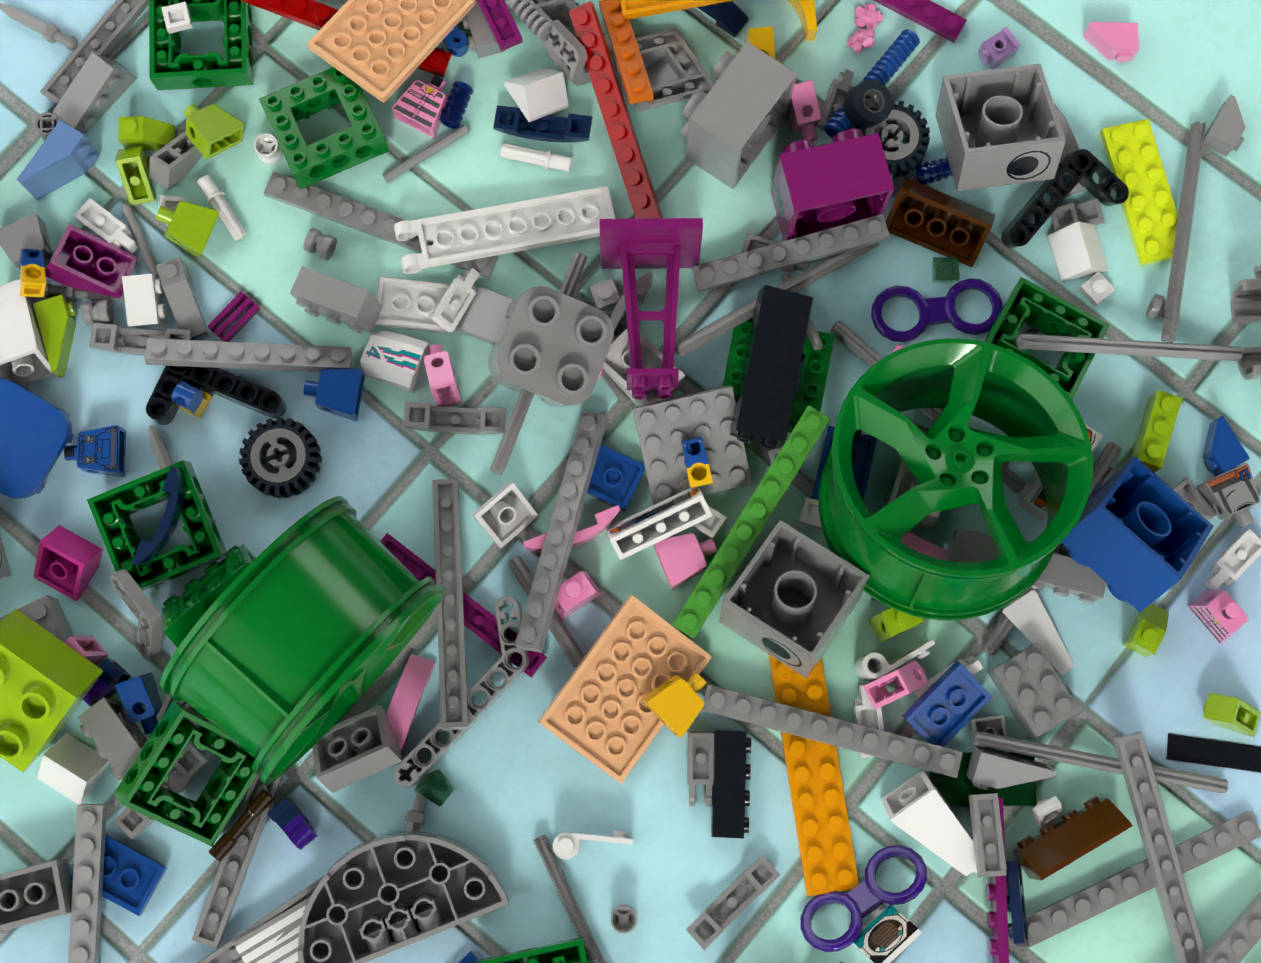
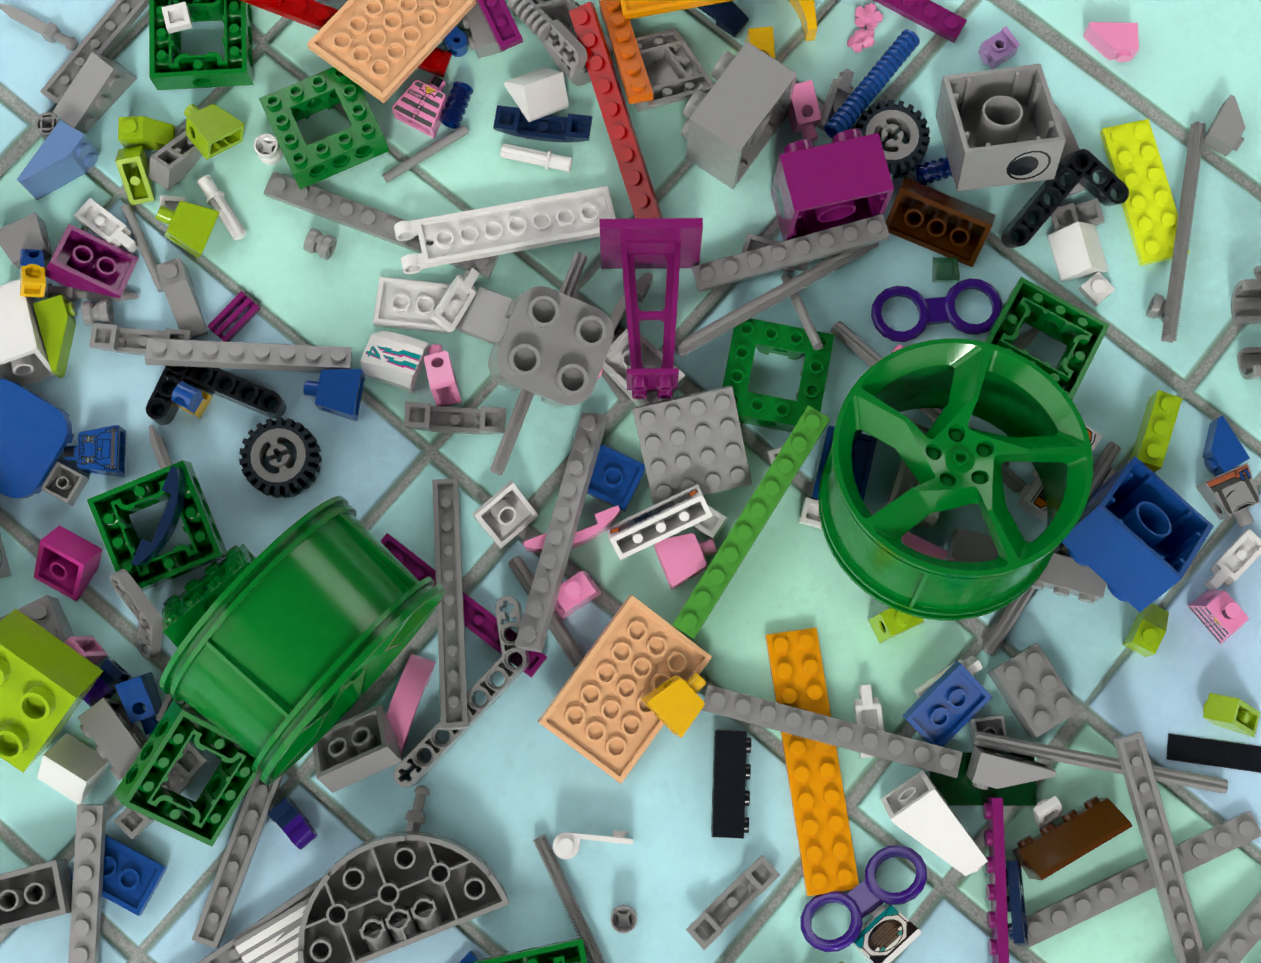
white brick [122,274,167,327] -> none
dark brown piece [208,789,274,862] -> none
light grey brick [290,266,383,333] -> none
clear green slope [415,769,454,806] -> none
white plate [589,278,620,310] -> none
leg [681,437,713,488] -> none
light grey hinge [687,732,714,806] -> none
light grey brick [719,520,870,678] -> none
black brick [730,285,813,449] -> none
black wheel [843,80,893,128] -> none
white door [855,639,936,680] -> none
bright pink torso [863,660,928,710] -> none
light grey plate [969,793,1007,877] -> none
white sticker [1003,590,1074,675] -> none
light grey axle [1016,334,1243,361] -> none
light grey tile [1173,478,1217,519] -> none
none -> light grey piece [41,462,89,506]

